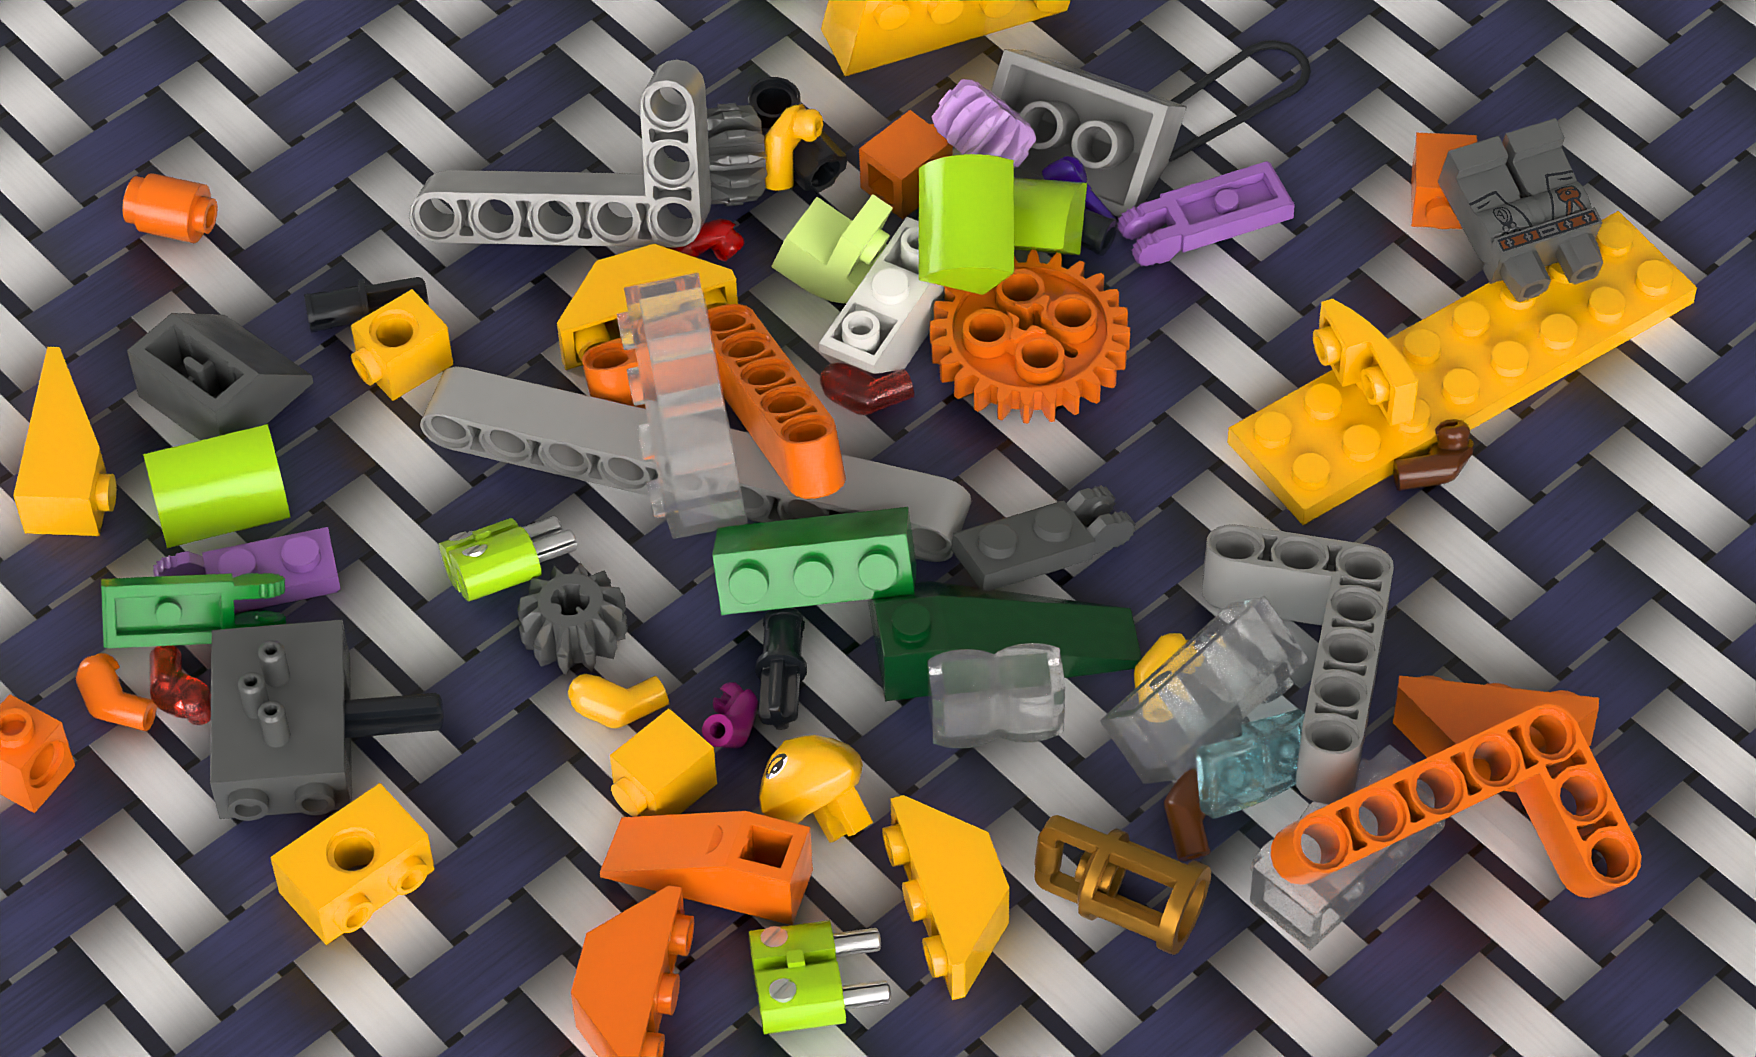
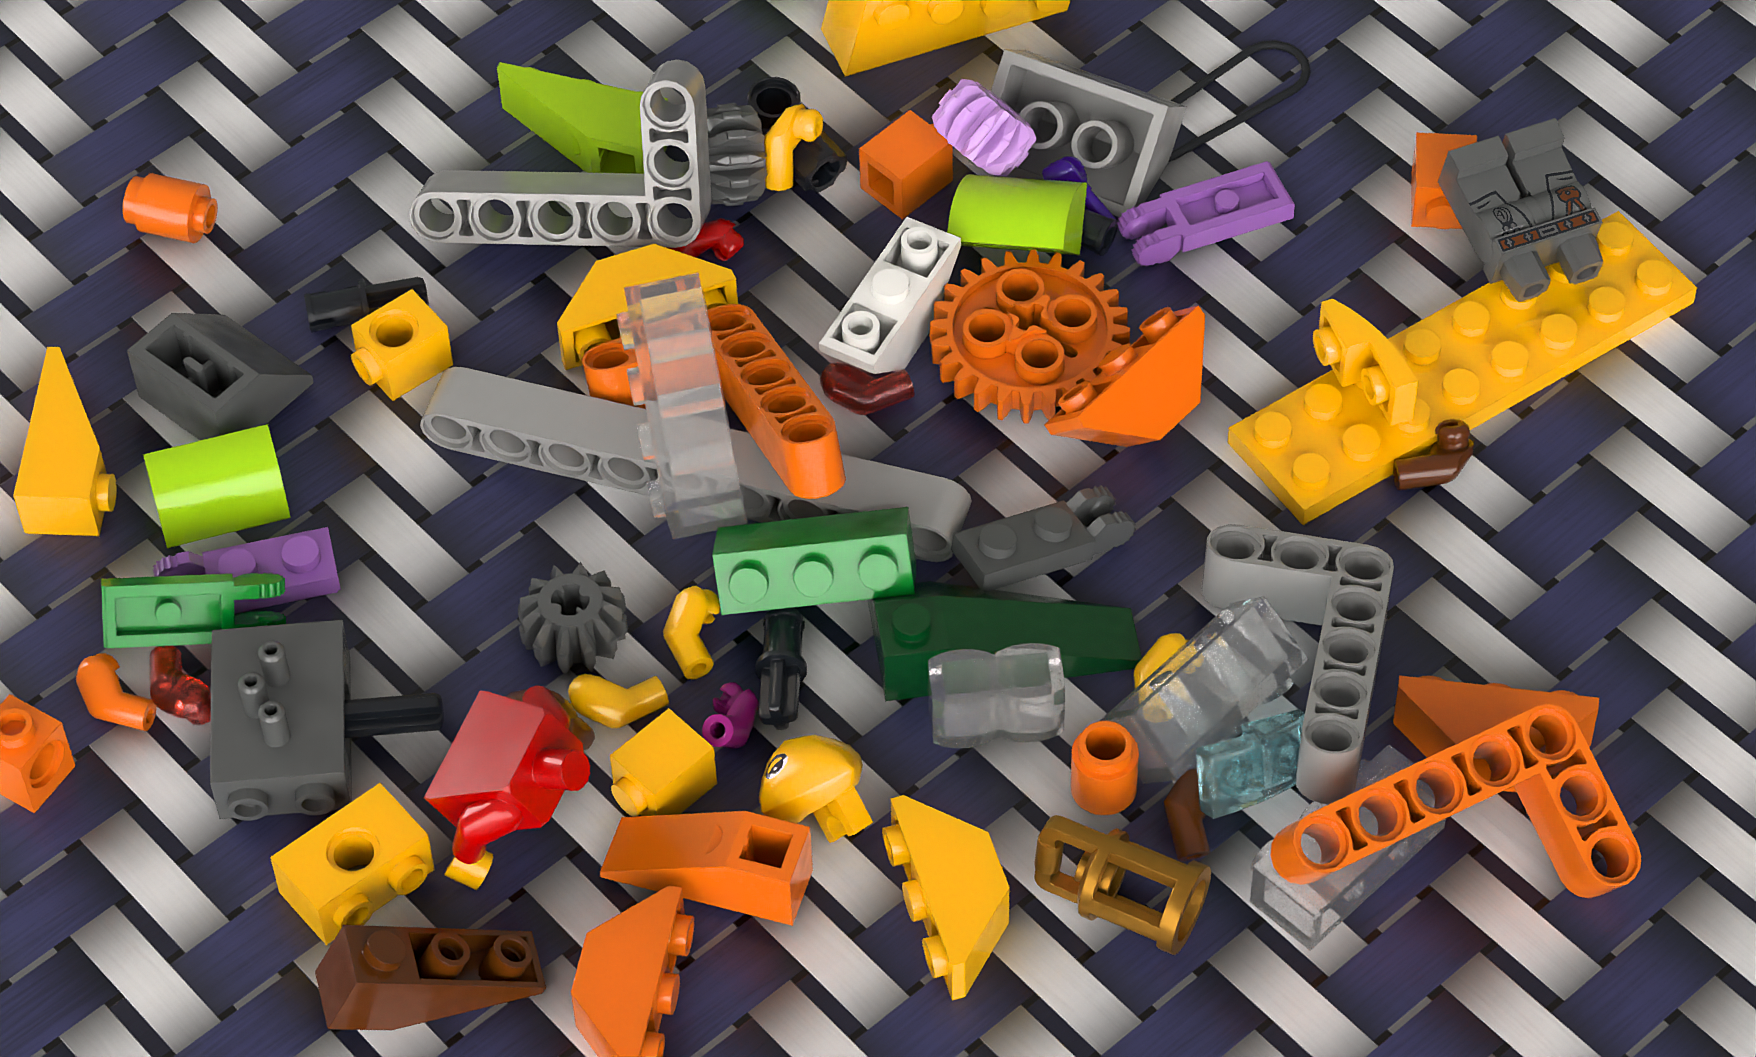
lime piece [439,516,577,602] -> none
lime piece [749,920,891,1035] -> none
yellowish green brick [771,194,893,303] -> none
lime brick [919,154,1014,295] -> none
none -> reddish brown slope [315,925,546,1031]
none -> red torso [424,685,595,890]
none -> lime slope [497,62,668,174]
none -> yellow arm [663,586,720,680]
none -> orange slope [1044,305,1205,447]
none -> orange brick [1071,721,1139,815]

